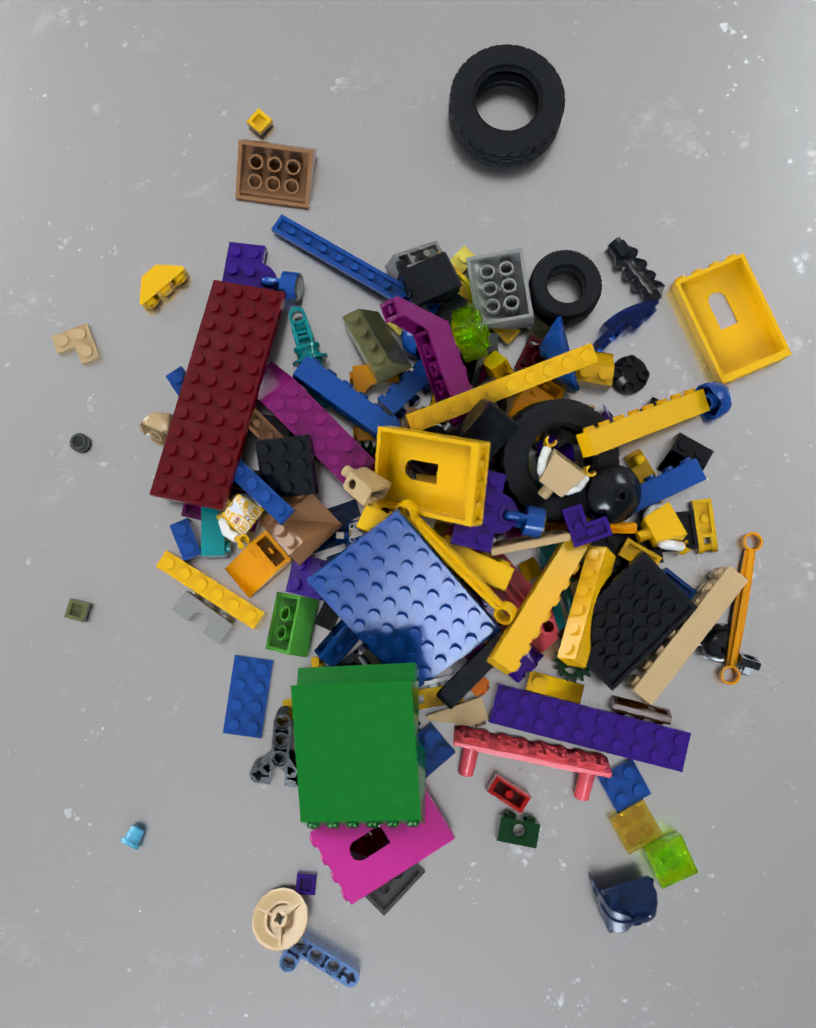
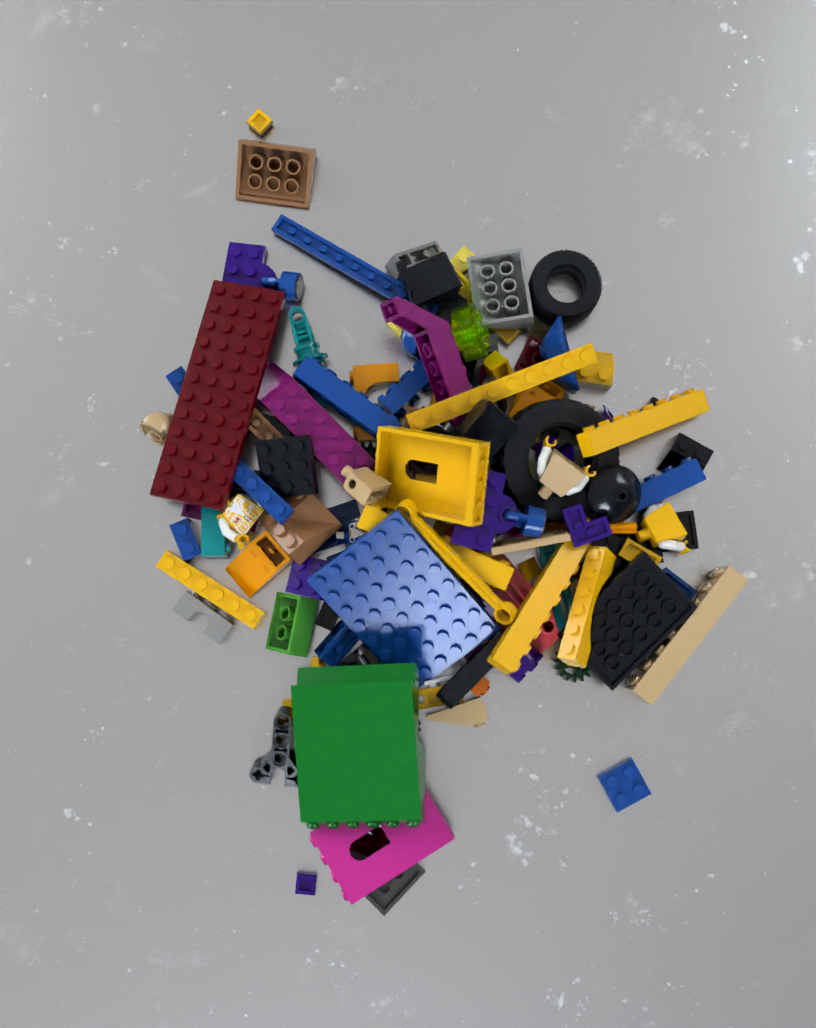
tan plate [51,323,101,365] -> none
olive plate [64,598,90,622] -> none
dark grey plate [70,433,90,452] -> none
medium azure piece [120,825,145,850] -> none
yellow slope [139,264,189,311] -> none
blue plate [223,655,274,738] -> none
tan piece [252,887,309,951] -> none
medium blue beam [279,931,360,987] -> none
olive slope [342,309,412,384] -> none
blue plate [418,721,456,778] -> none
black tyre [448,44,565,167] -> none
coral piece [453,725,612,801] -> none
red brick [485,772,531,814] -> none
dark purple brick [487,682,691,772] -> none
dark green brick [495,811,540,848] -> none
yellow slope [523,671,585,704] -> none
dark blue piece [591,875,658,933] -> none
clear blue slope [593,300,659,351] -> none
black sword [607,237,665,303] -> none
clear yellow plate [608,799,663,854] -> none
reddish brown plate [611,695,672,725] -> none
black dish [613,355,650,393] -> none
yellow piece [624,449,657,484] -> none
clear neon green brick [640,830,699,889] -> none
yellow panel [670,253,792,385] -> none
yellow plate [690,498,718,554] -> none
blue cylinder [695,381,732,420] -> none
black cylinder [699,623,730,663] -> none
light orange piece [718,532,763,685] -> none
black tile [738,652,761,676] -> none

